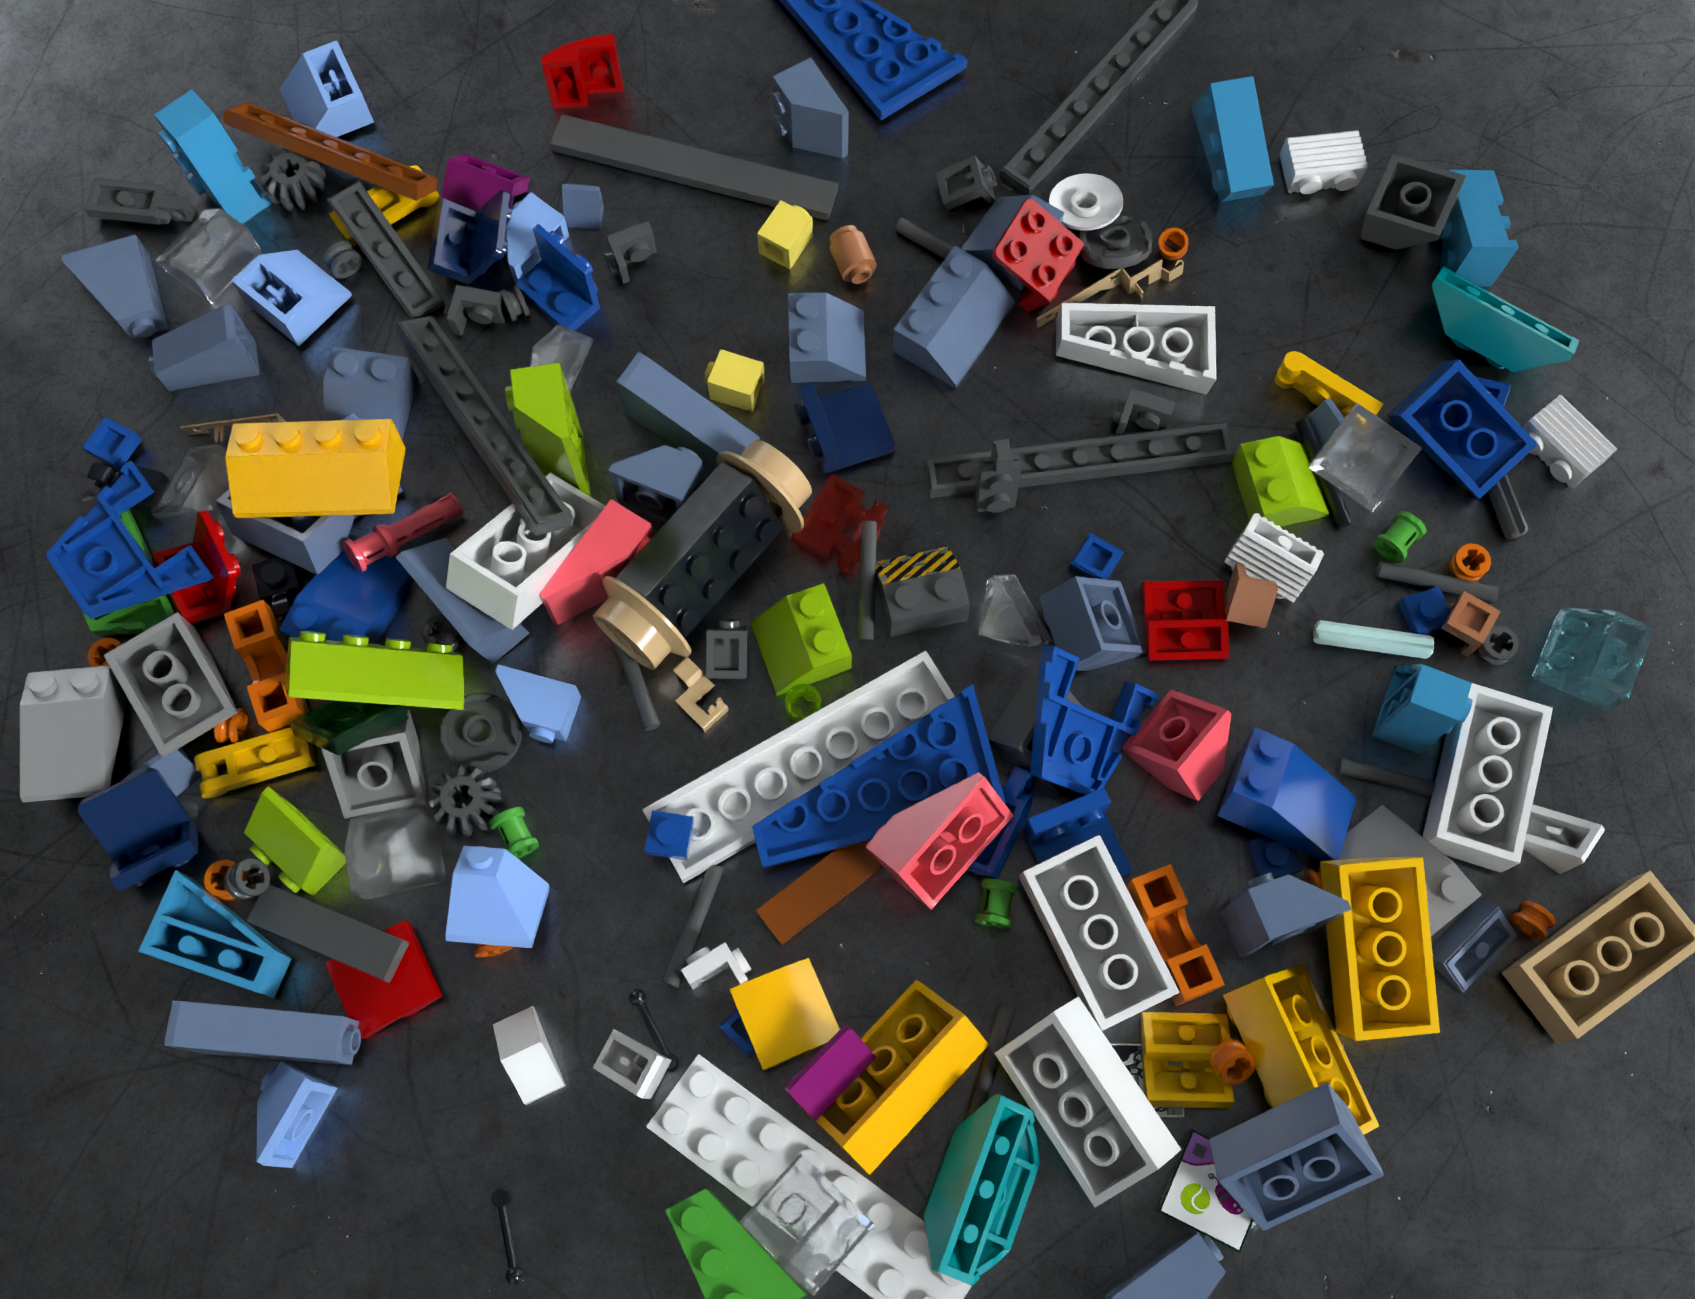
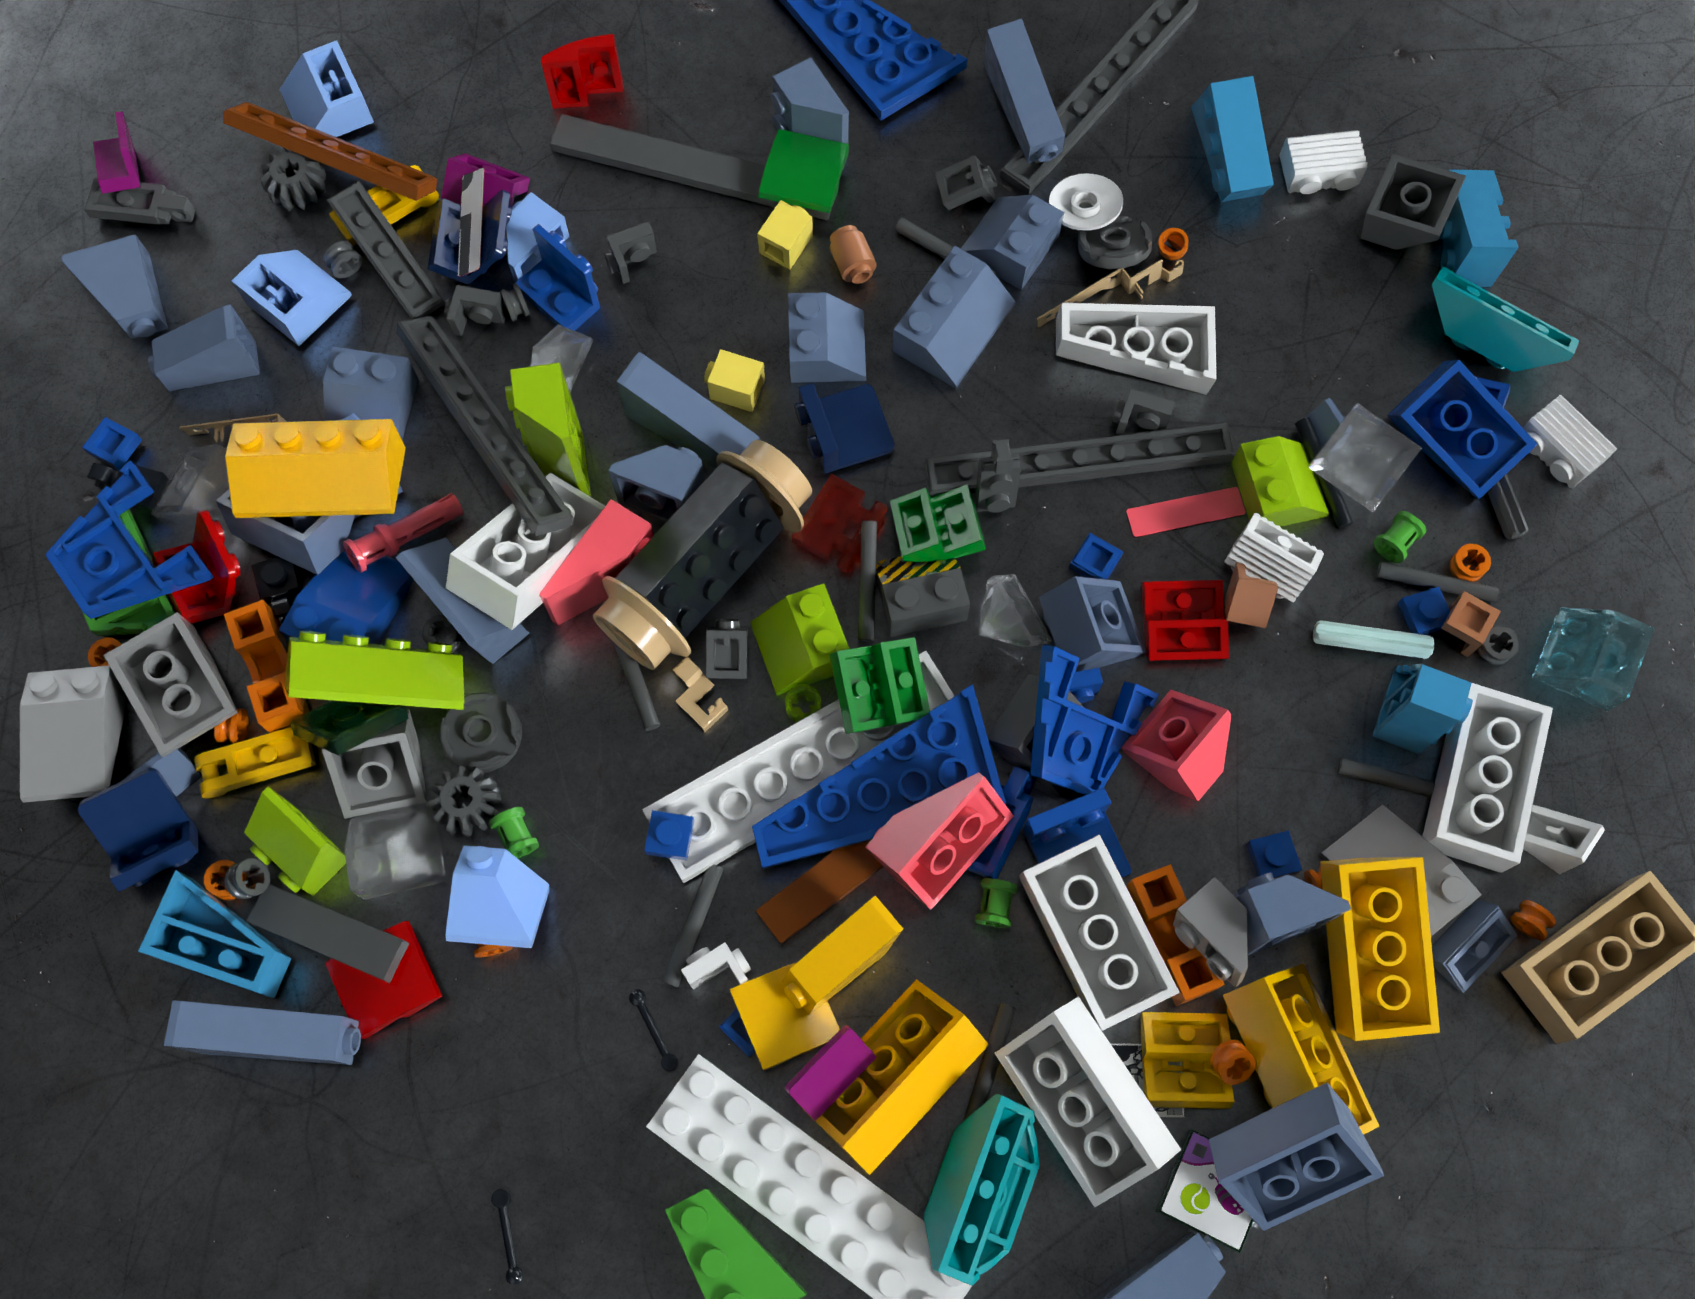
dark azure wedge [154,89,272,228] -> none
clear slope [155,209,262,304] -> none
light blue slope [256,1061,338,1168] -> none
white slope [493,1006,566,1105] -> none
light blue slope [495,664,581,743] -> none
sand blue slope [562,184,604,230] -> none
white slope [593,1029,672,1099] -> none
clear slope [740,1153,875,1296] -> none
bracket [992,199,1085,312] -> none
blue slope [1217,727,1357,861] -> none
yellow plate [1275,351,1384,432] -> none
none -> magenta panel [93,111,141,194]
none -> white sticker [458,168,484,277]
none -> green slope [758,129,849,213]
none -> yellow slope [782,895,903,1015]
none -> green slope [829,637,930,734]
none -> green slope [890,485,986,562]
none -> sand blue slope [984,18,1065,163]
none -> blue plate [1069,668,1103,703]
none -> coral sticker [1126,487,1246,537]
none -> light grey slope [1173,877,1248,988]

